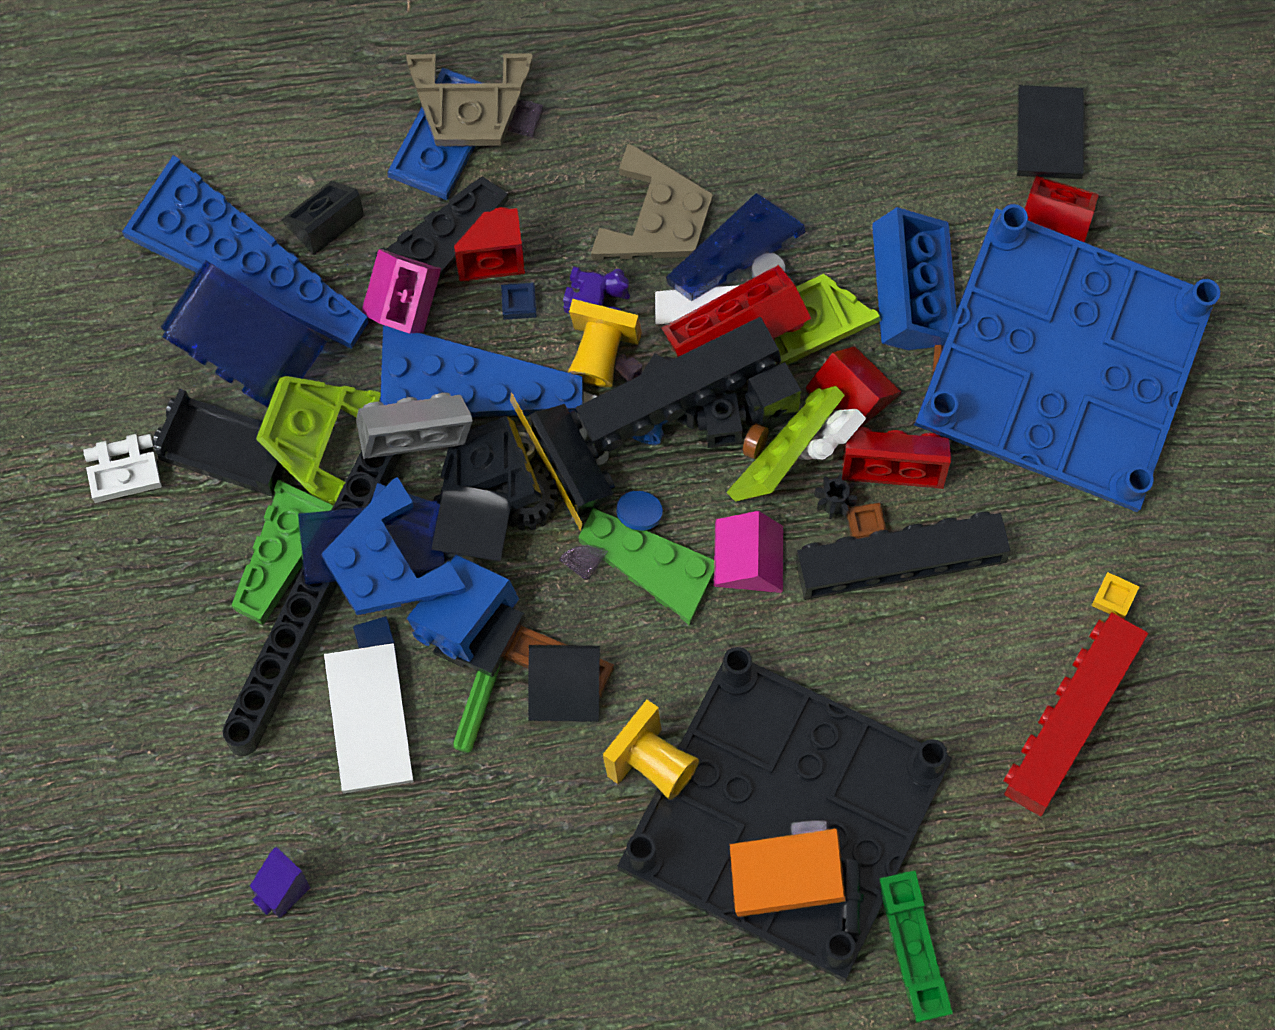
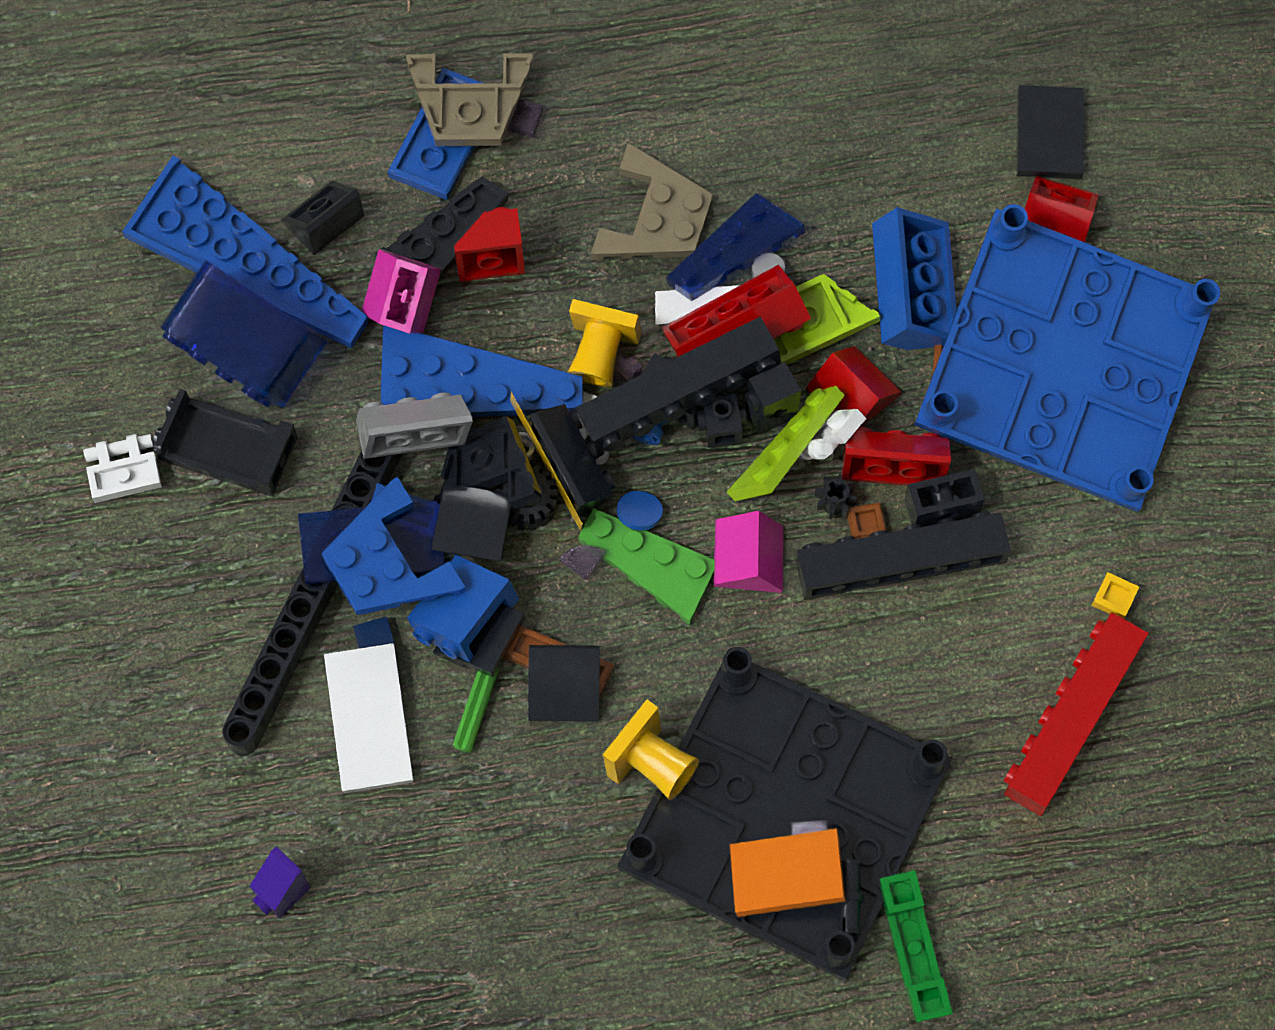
bright green wing [231,480,333,625] -> none
lime wing [256,376,381,506] -> none
dark blue tile [501,283,537,320] -> none
dark purple animal [563,266,630,313] -> none
dark orange tile [743,424,769,459] -> none
none -> black brick [904,469,984,527]

